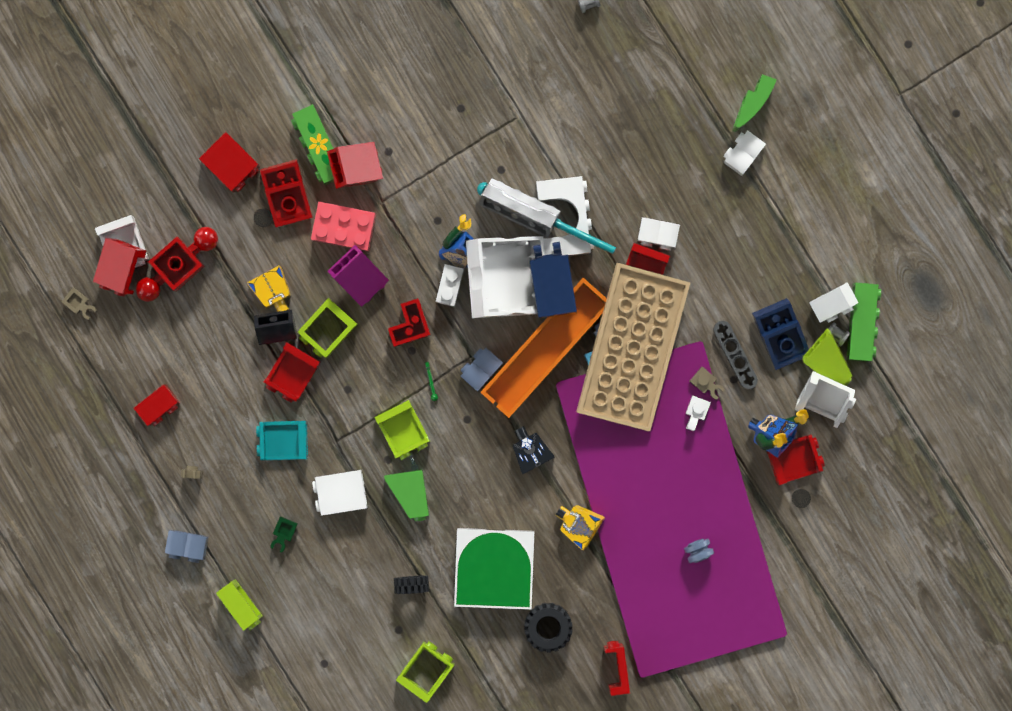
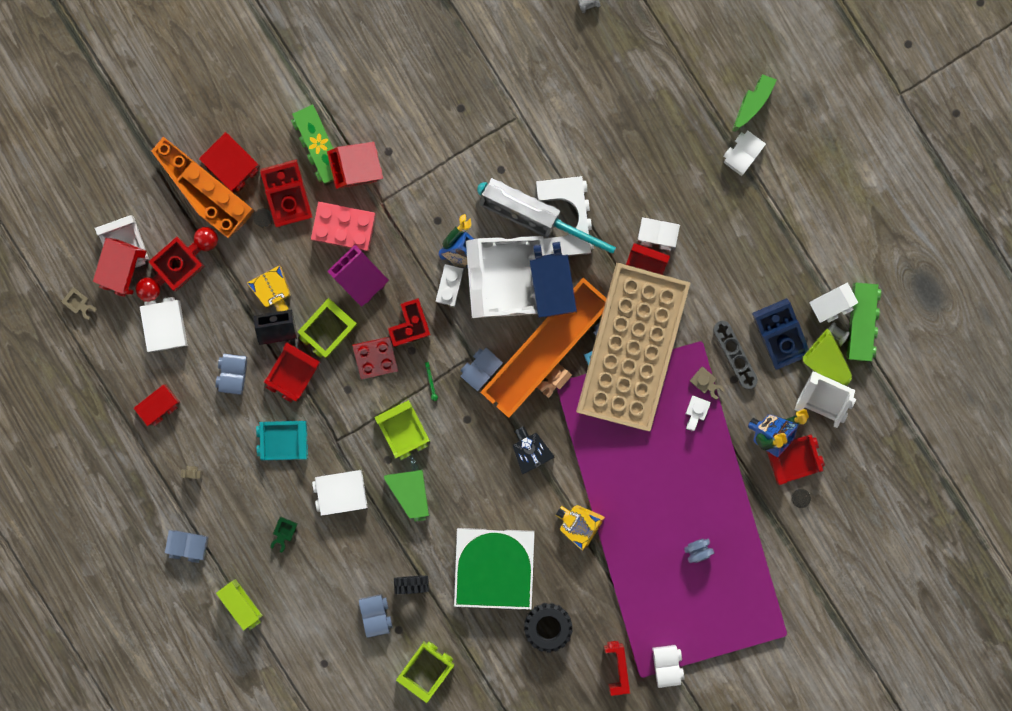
none -> white brick [140,297,188,352]
none -> orange wedge [151,136,255,239]
none -> sand blue brick [215,354,248,395]
none -> hinge [352,337,398,379]
none -> sand blue brick [359,594,393,638]
none -> light nougat plate [537,363,572,398]
none -> white brick [652,645,684,688]

